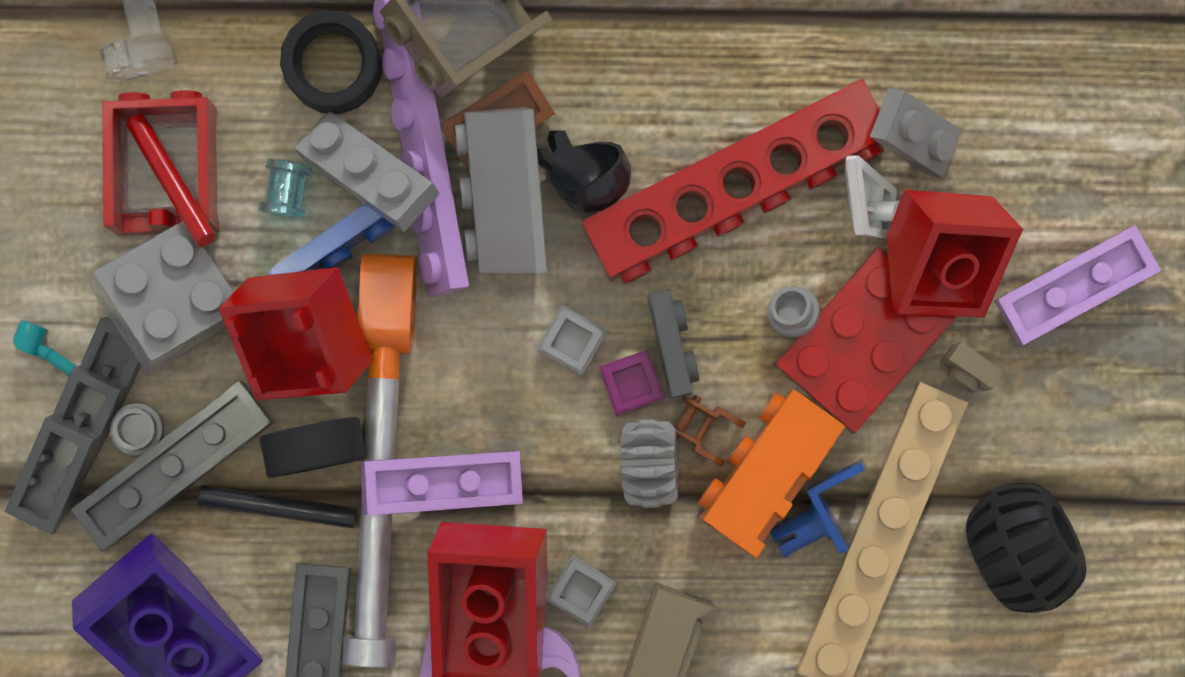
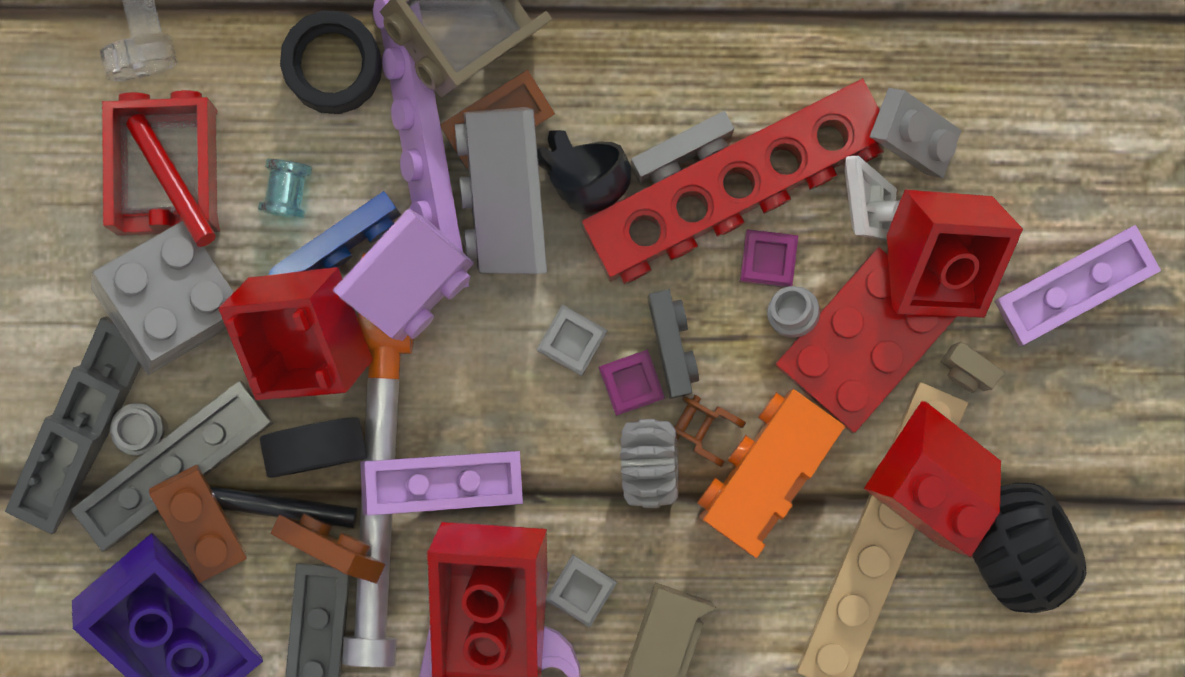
teal hand [13,321,76,376] -> none
light grey plate [295,111,440,232] -> none
blue bracket [770,459,866,558] -> none
none -> dark orange plate [149,464,247,583]
none -> dark orange plate [270,513,386,584]
none -> lavender slope [333,209,474,341]
none -> light grey plate [631,111,734,184]
none -> magenta tile [739,229,798,288]
none -> red slope [864,401,1001,557]

